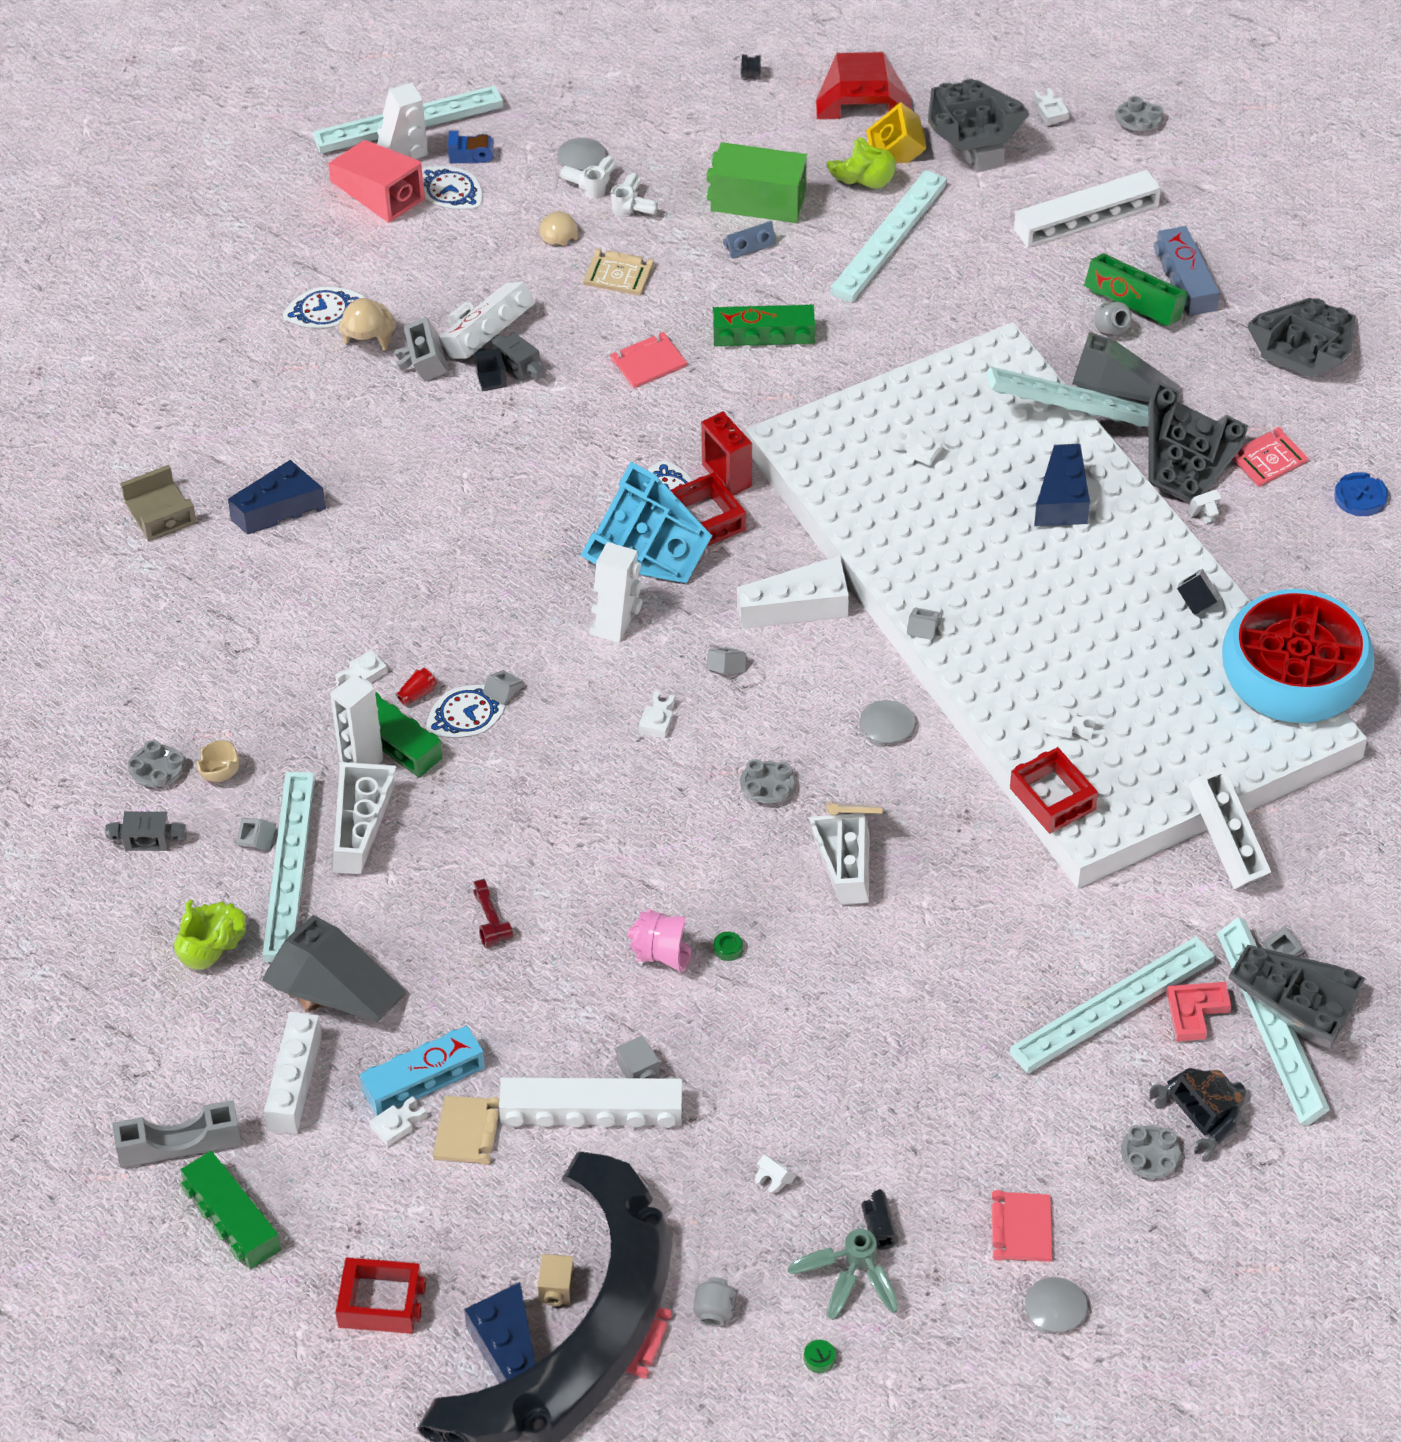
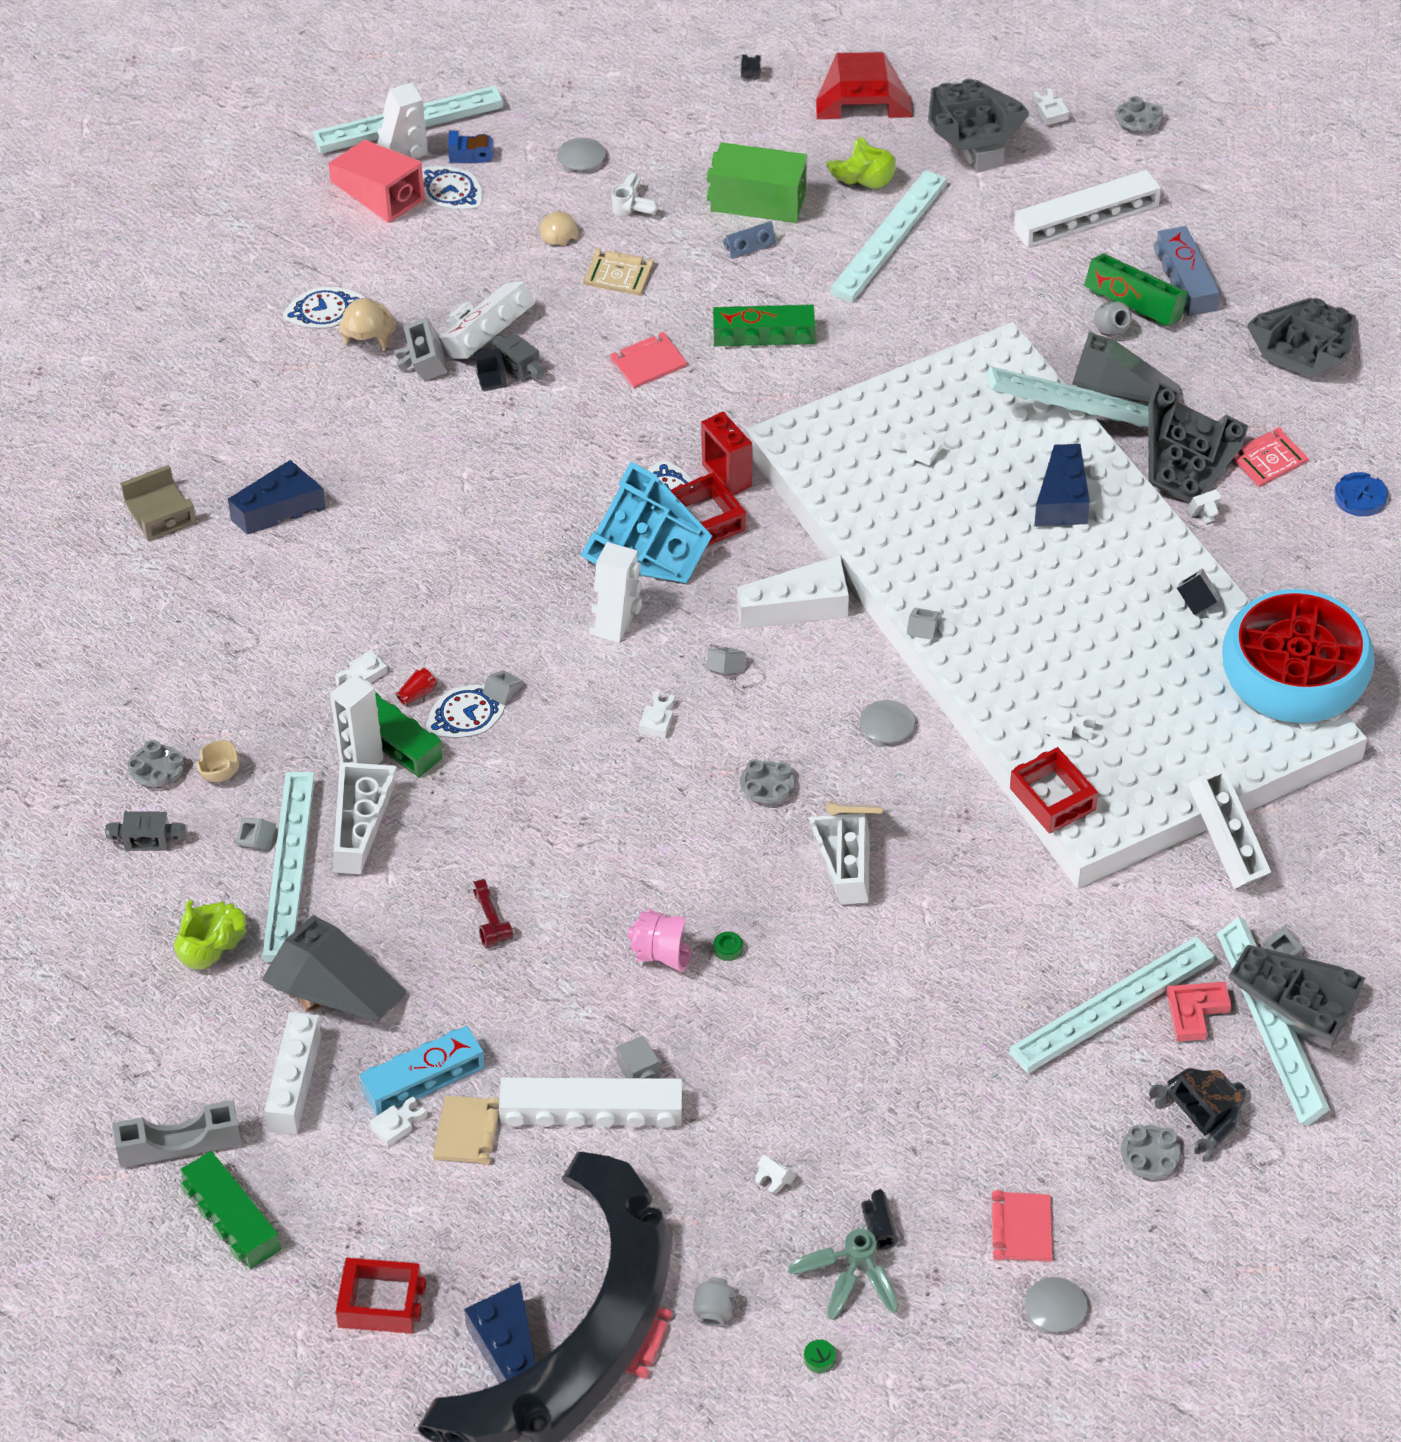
tan brick [538,1254,574,1306] -> none
white axle [560,156,616,199] -> none
yellow slope [866,102,926,163] -> none

